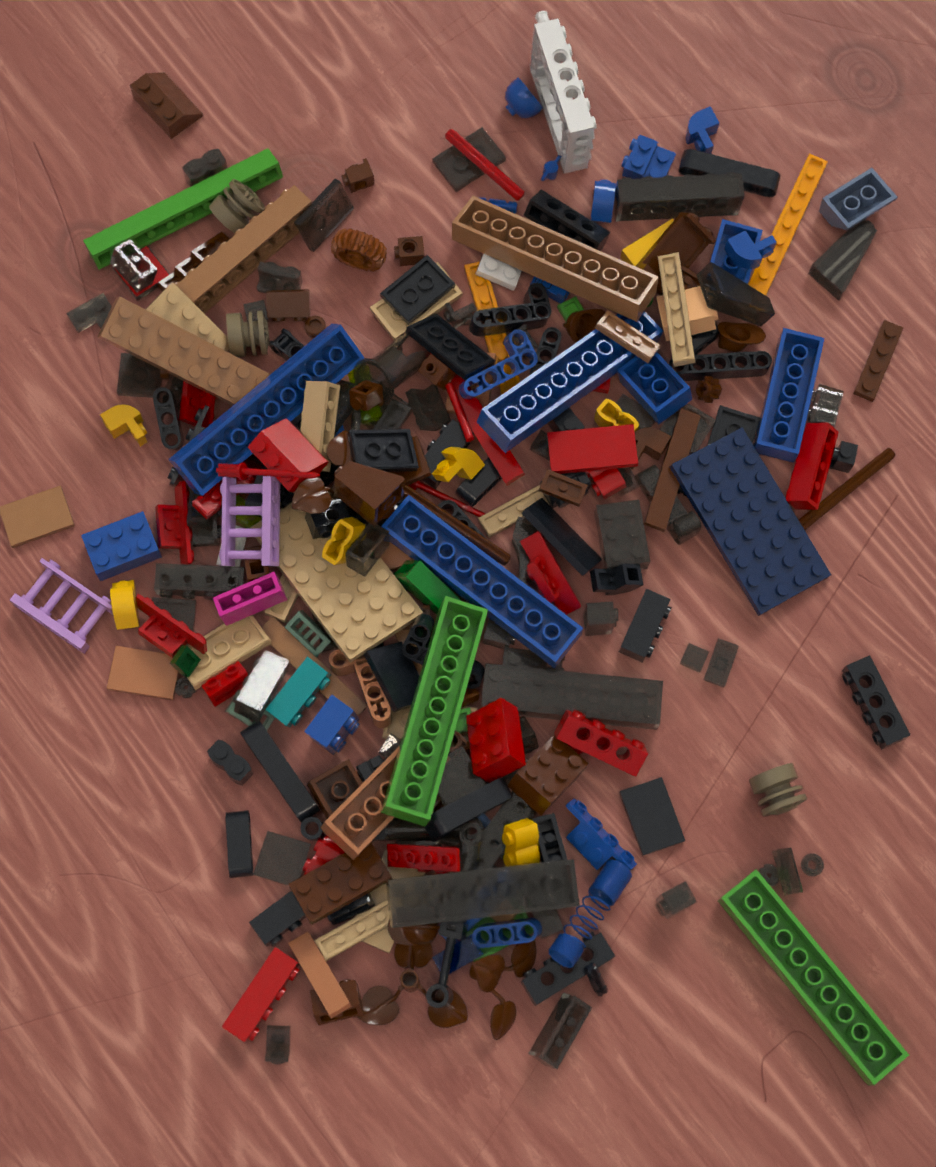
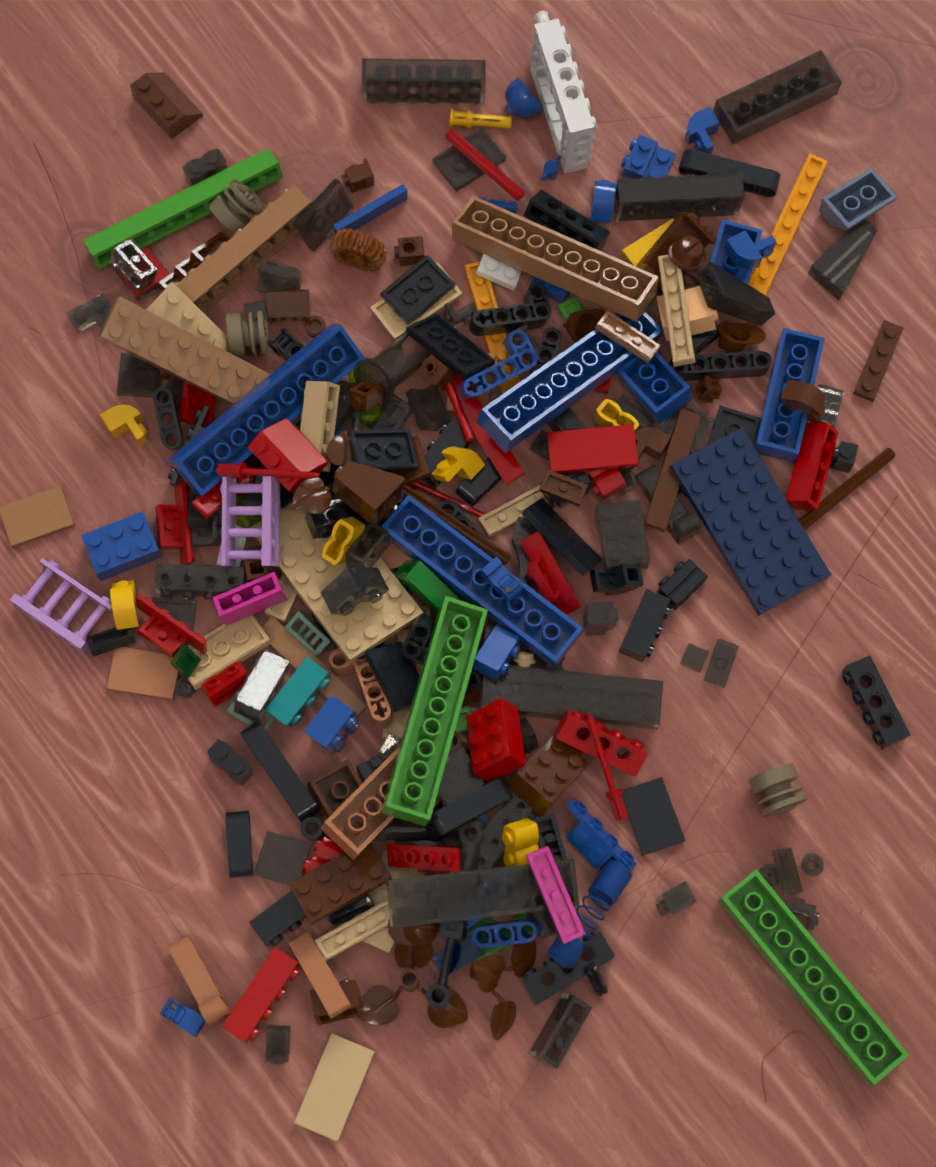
none -> black tile [87,627,136,657]
none -> blue leg [160,997,206,1037]
none -> nougat beam [168,935,231,1026]
none -> tan tile [294,1034,375,1142]
none -> clear smoke brick [320,566,389,616]
none -> blue tile [333,185,407,235]
none -> clear smoke brick [362,58,486,105]
none -> yellow pin [449,109,511,129]
none -> blue brick [473,625,521,681]
none -> blue leg [481,556,523,602]
none -> tan plate [513,651,536,667]
none -> dark pink plate [525,846,585,944]
none -> red piece [587,713,628,821]
none -> black brick [657,559,708,611]
none -> reddish brown piece [668,236,707,270]
none -> clear smoke brick [713,50,842,144]
none -> reddish brown brick [781,380,826,423]
none -> clear smoke bracket [785,898,819,931]

